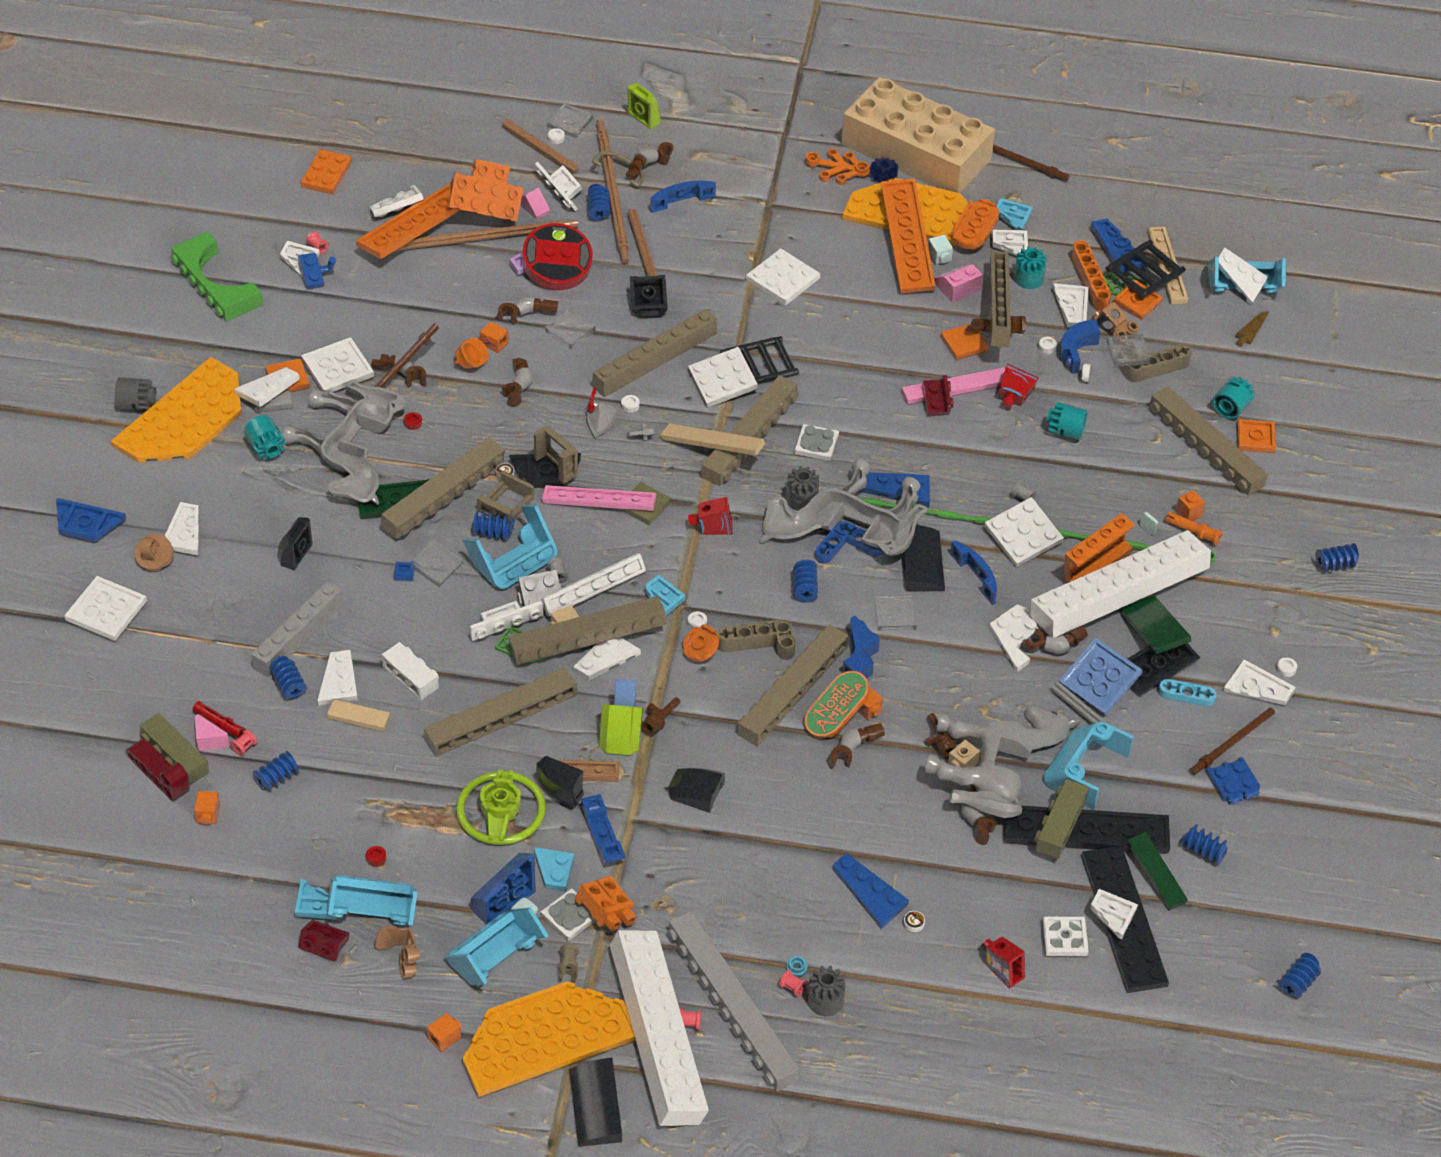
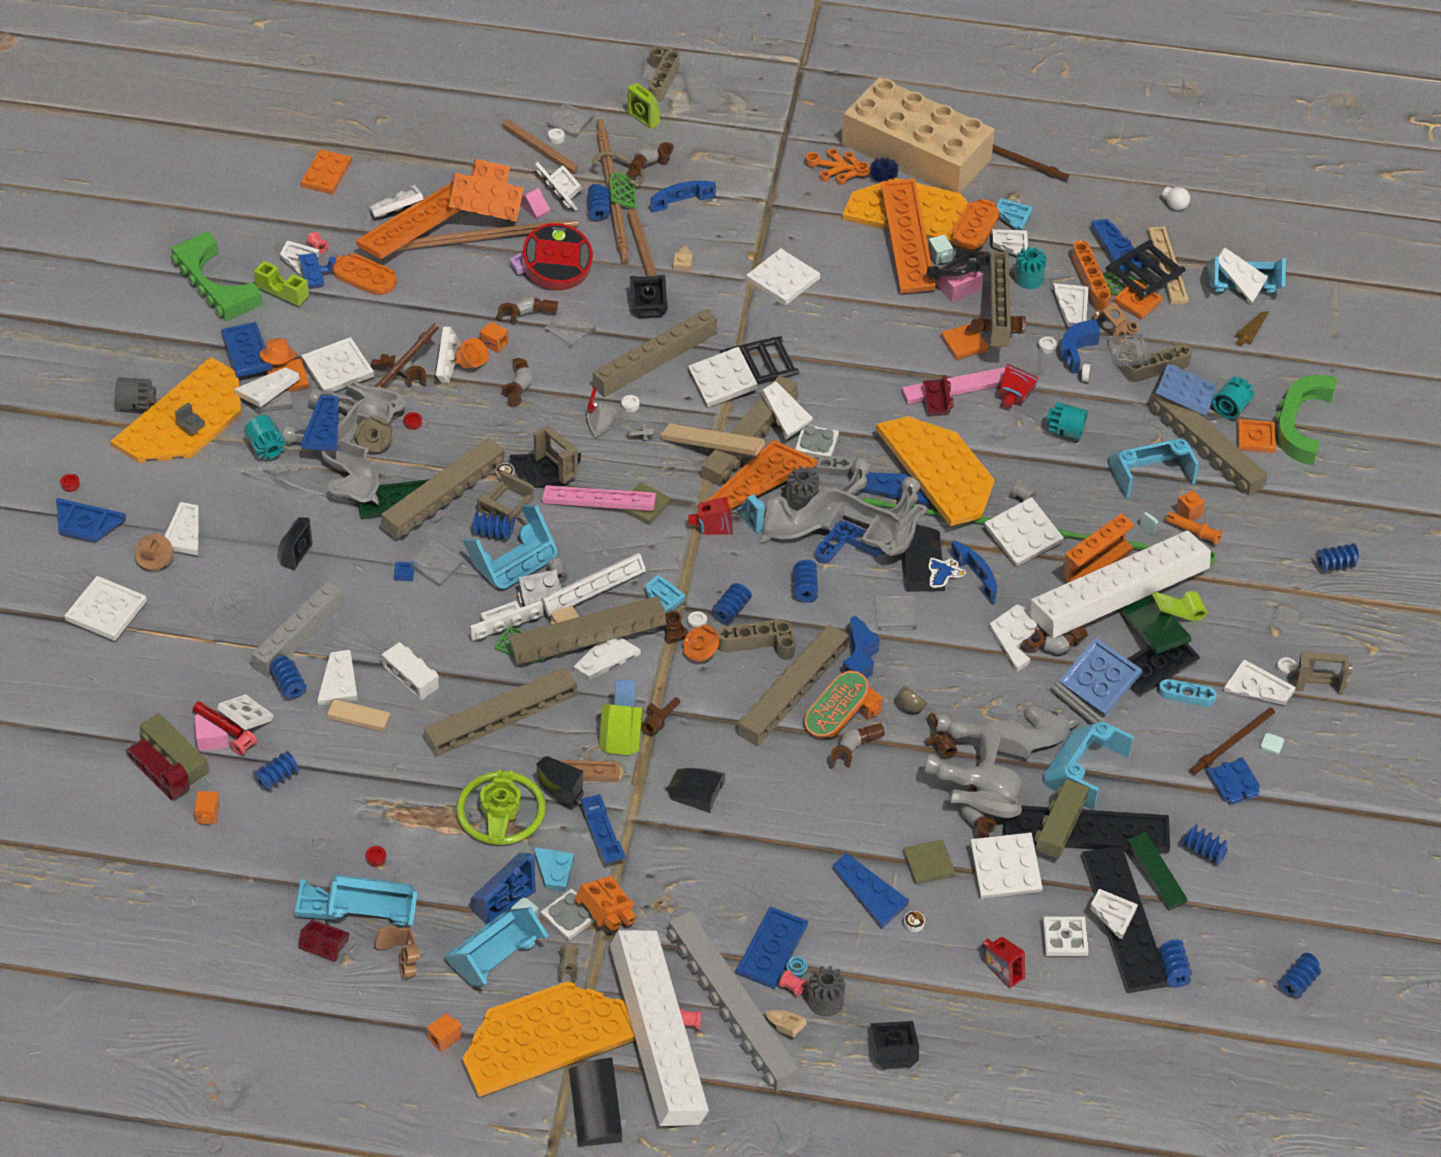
tan brick [948,739,980,768] -> none
none -> red tile [60,474,80,492]
none -> dark grey bracket [175,403,205,436]
none -> white piece [217,694,274,730]
none -> blue tile [221,322,272,377]
none -> lime arch [254,261,309,306]
none -> orange piece [260,338,297,365]
none -> blue wing [301,395,339,451]
none -> orange tile [332,253,397,295]
none -> dark tan plate [356,416,393,453]
none -> white wing [436,327,462,384]
none -> bright green window [609,173,637,209]
none -> dark tan beam [649,46,680,102]
none -> reddish brown plate [665,611,689,644]
none -> tan plate [673,245,692,271]
none -> orange wing [705,440,818,509]
none -> blue piece [712,583,752,625]
none -> blue tile [736,906,808,989]
none -> medium azure wing [737,494,765,534]
none -> white wing [762,381,813,439]
none -> tan plate [765,1010,807,1037]
none -> light grey beam [806,454,852,476]
none -> black slope [870,1021,919,1069]
none -> light orange plate [875,416,995,526]
none -> dark tan hair [898,686,927,713]
none -> olive tile [903,839,955,885]
none -> black bar [927,248,991,280]
none -> sticker [929,558,966,588]
none -> white plate [970,833,1043,899]
none -> medium azure windscreen [1109,439,1199,499]
none -> lime door [1152,591,1208,621]
none -> medium blue plate [1156,364,1217,416]
none -> blue piece [1158,939,1192,987]
none -> white piece [1162,186,1190,211]
none -> light aqua piece [1260,733,1284,755]
none -> bright green arch [1276,375,1337,466]
none -> dark tan window [1295,651,1352,695]

